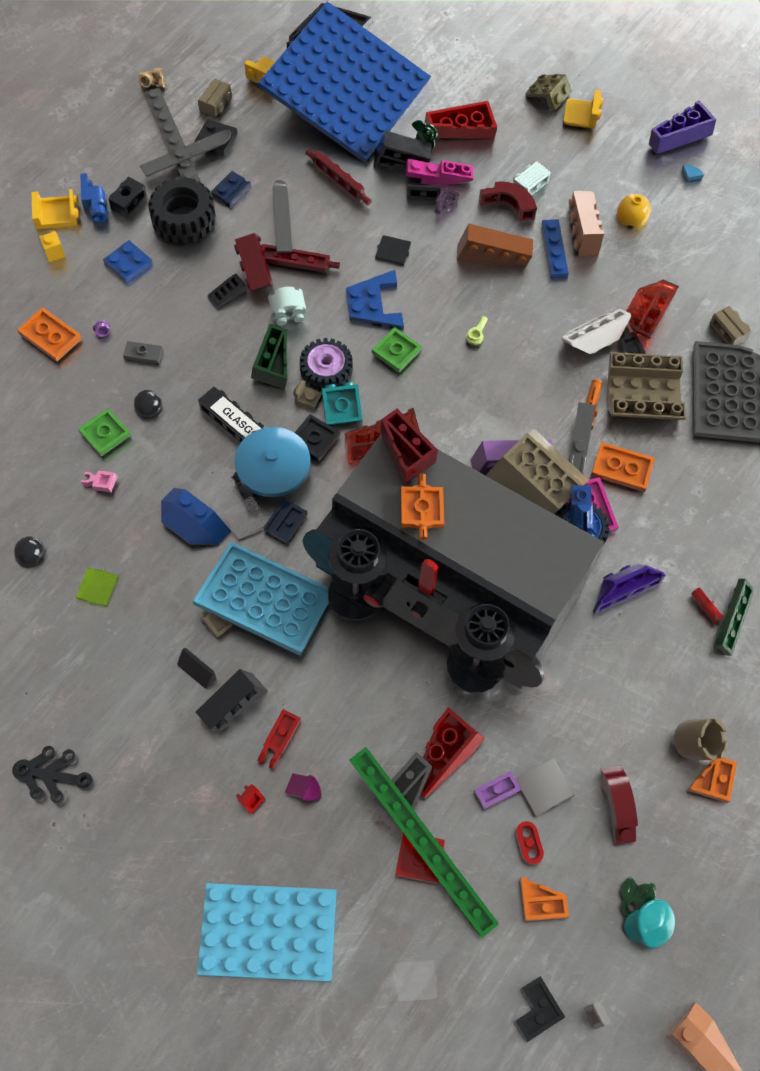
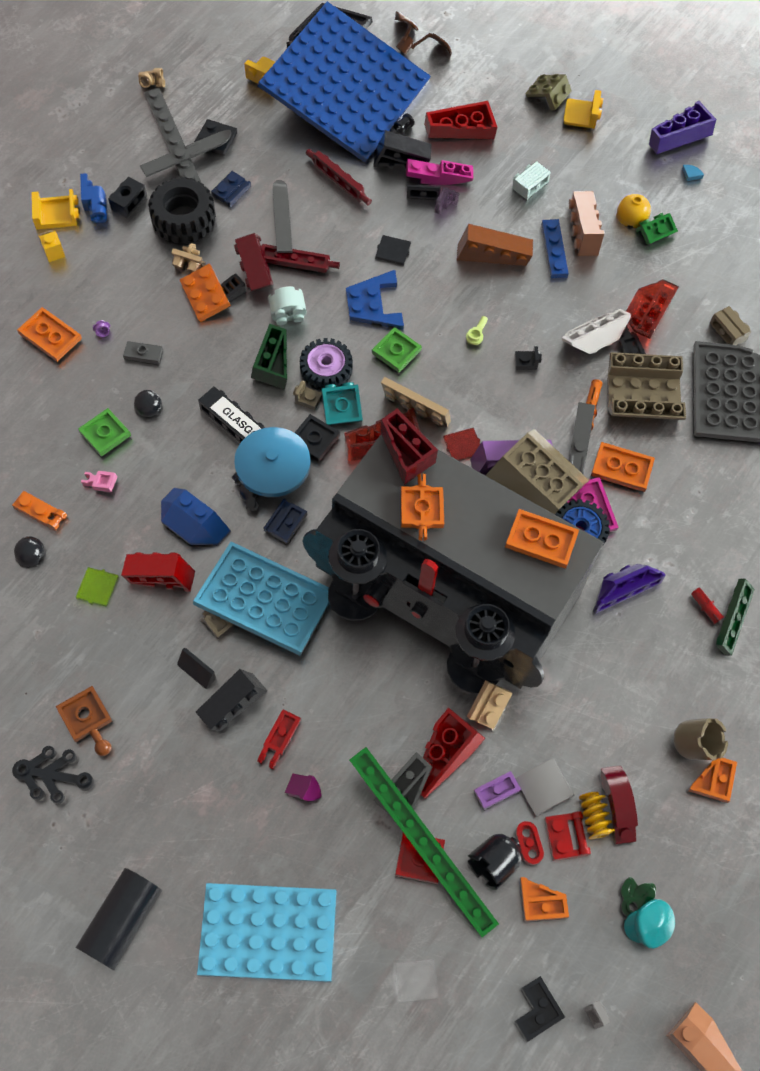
blue plate [103,240,153,283] -> none
dark tan brick [198,79,232,117] -> none
clear piece [223,496,267,540] -> none
red tile [236,784,265,814] -> none
dark green plate [412,120,438,150] -> none
dark red arch [479,181,537,222] -> none
blue plate [570,485,594,536] -> none
none -> orange plate [12,491,68,531]
none -> dark orange plate [55,686,112,756]
none -> black brick [75,868,162,970]
none -> red wedge [121,552,195,592]
none -> tan hips [171,243,206,273]
none -> orange plate [179,263,231,322]
none -> tan plate [381,376,451,427]
none -> black bush [394,113,415,135]
none -> reddish brown plant [395,11,452,56]
none -> clear red piece [443,427,480,461]
none -> tan plate [467,680,513,729]
none -> black cylinder [468,834,522,890]
none -> orange plate [505,509,579,569]
none -> black bracket [514,346,542,370]
none -> red plate [544,811,591,861]
none -> yellow piece [579,792,615,840]
none -> green bracket [635,213,678,245]

